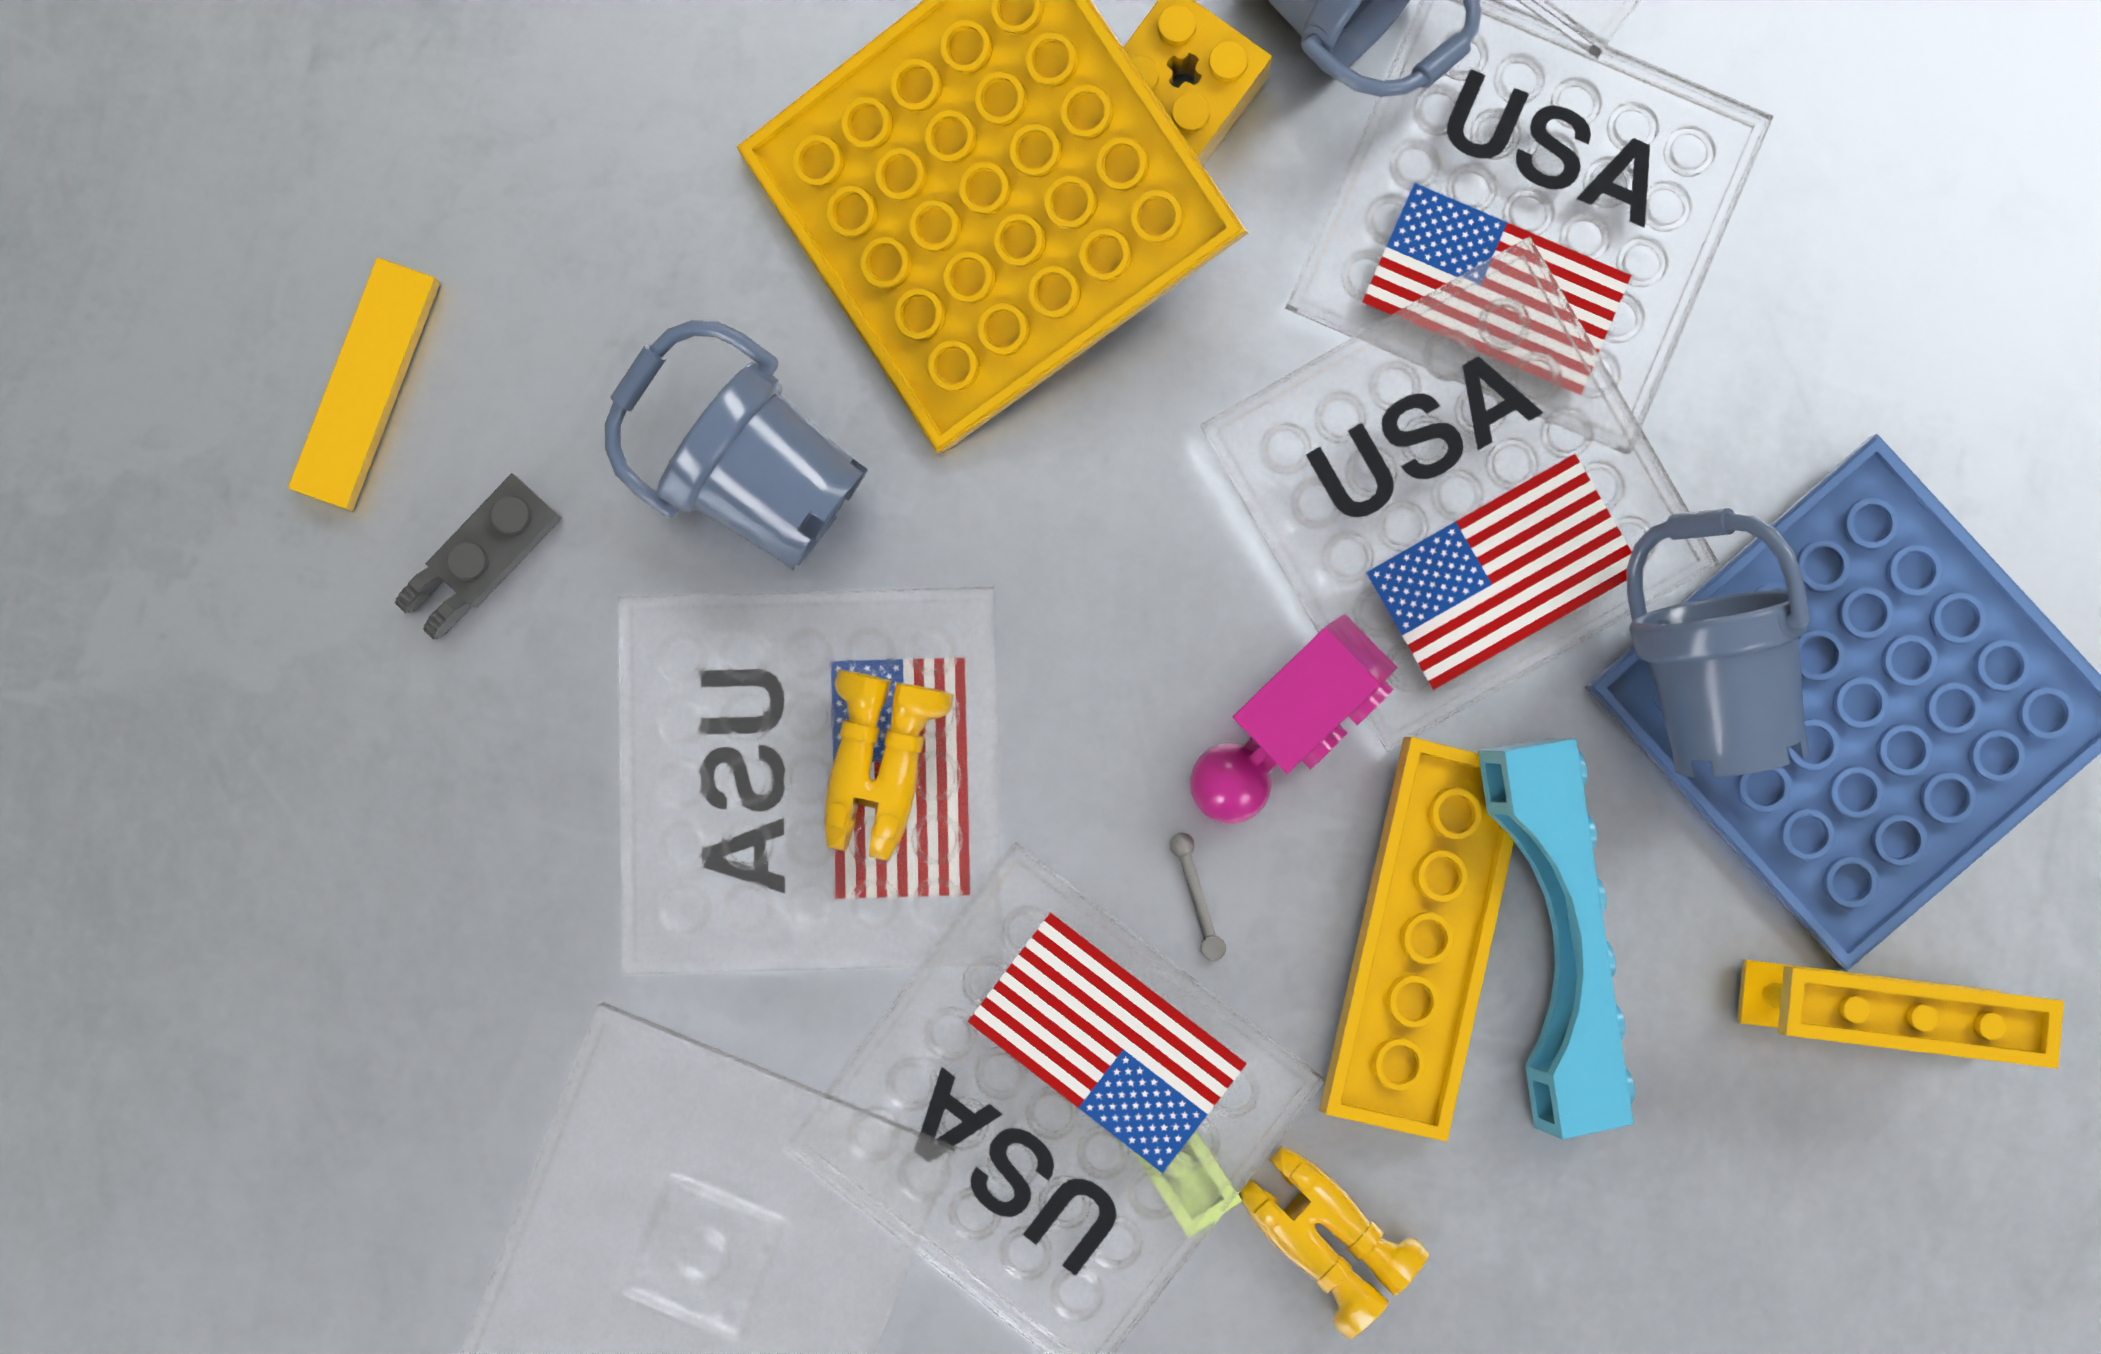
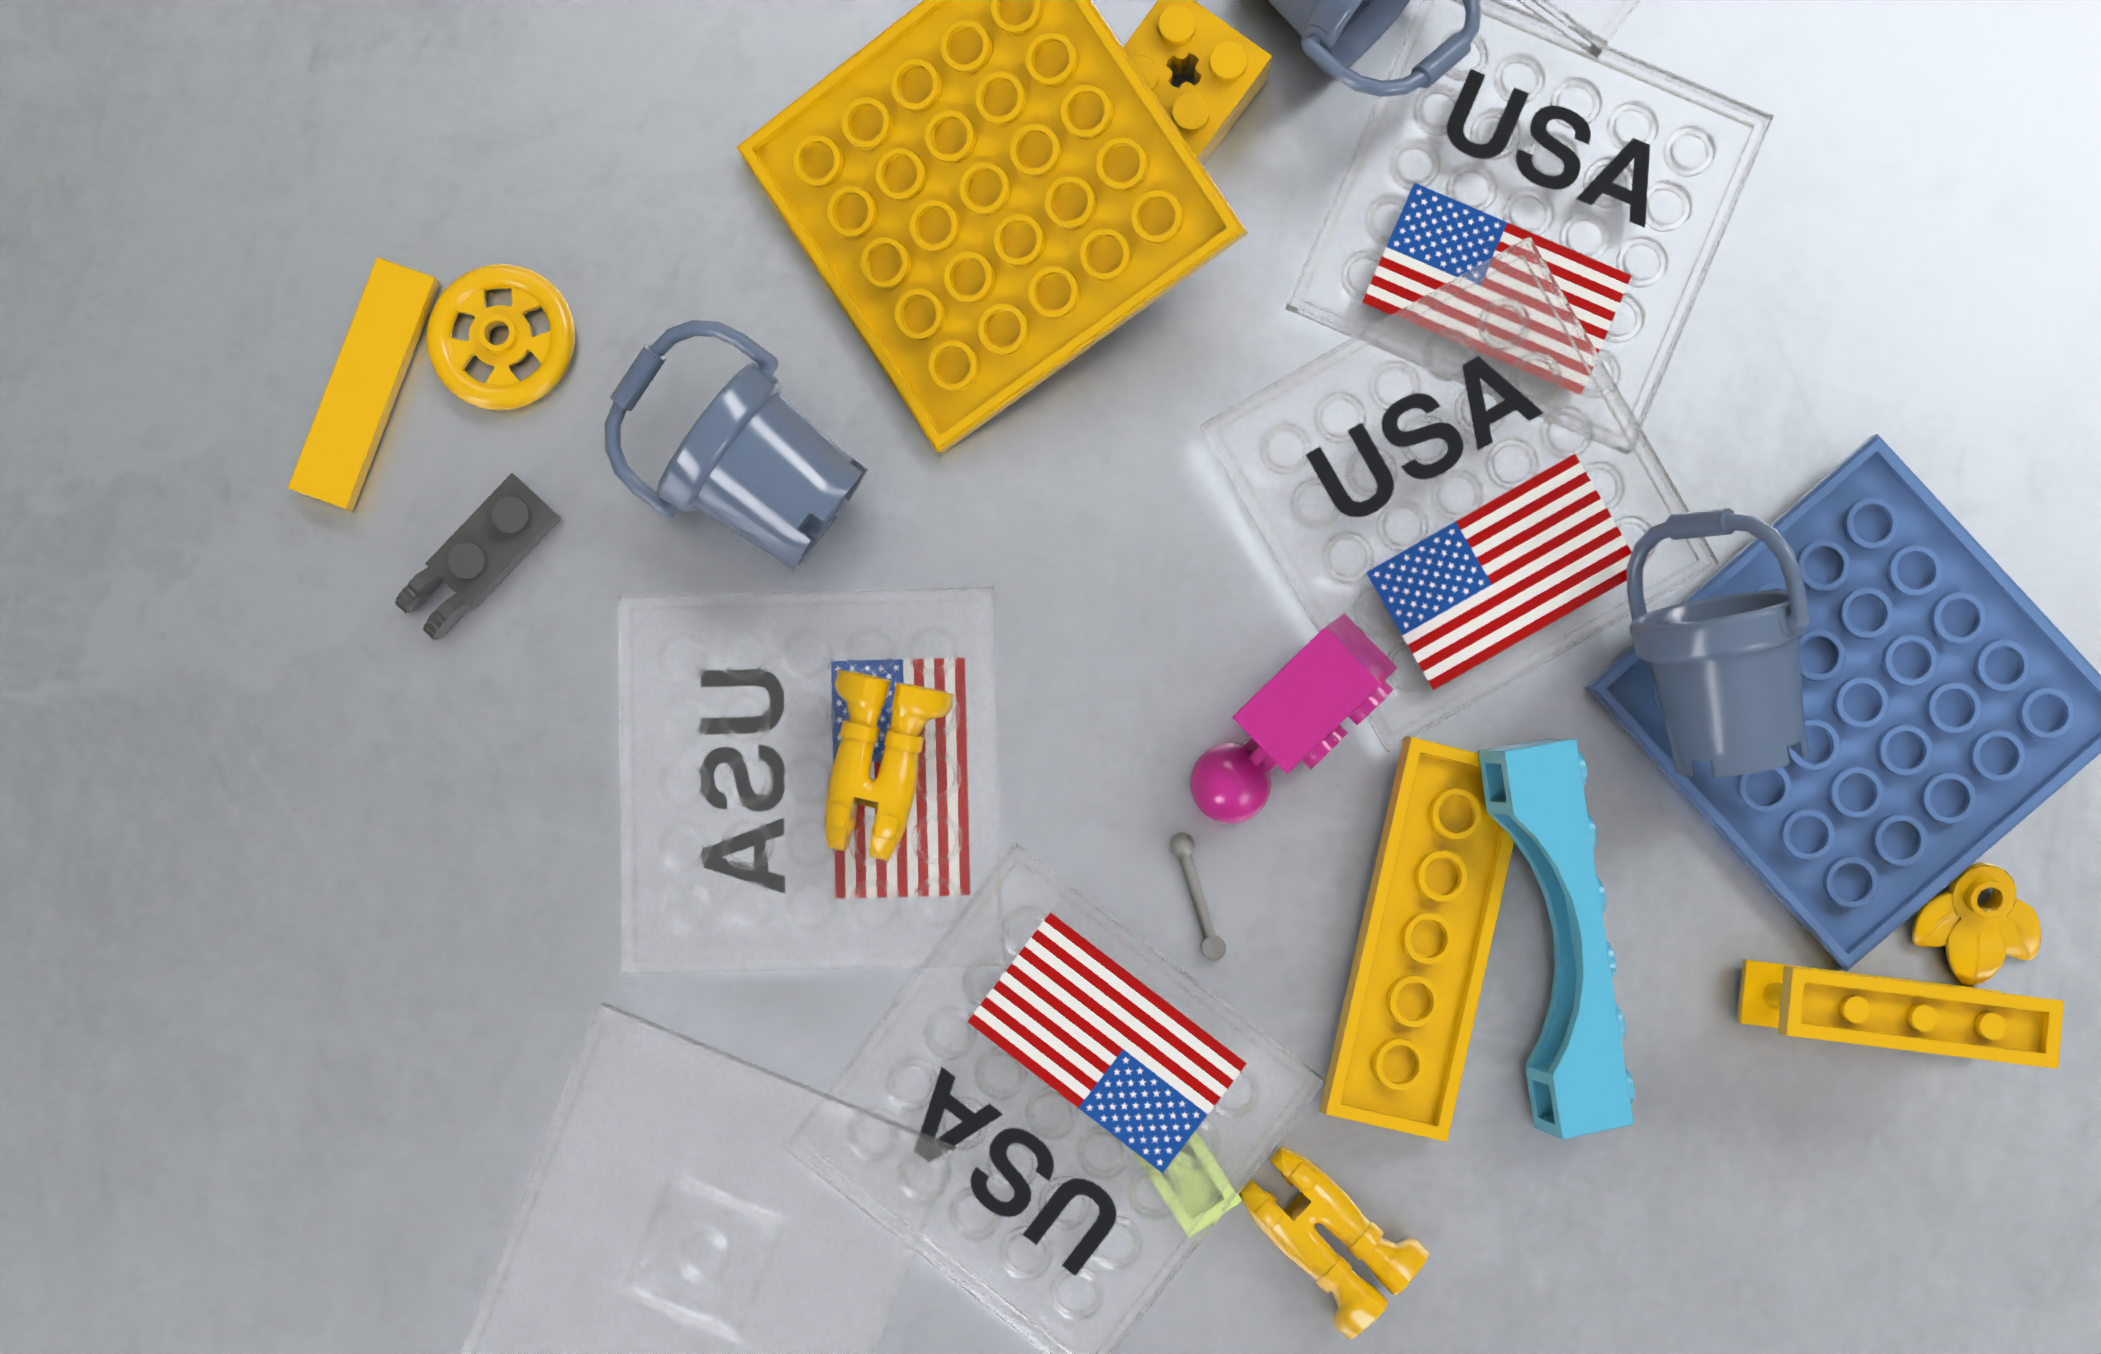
none -> yellow plate [427,264,575,410]
none -> yellow plate [1912,863,2041,987]

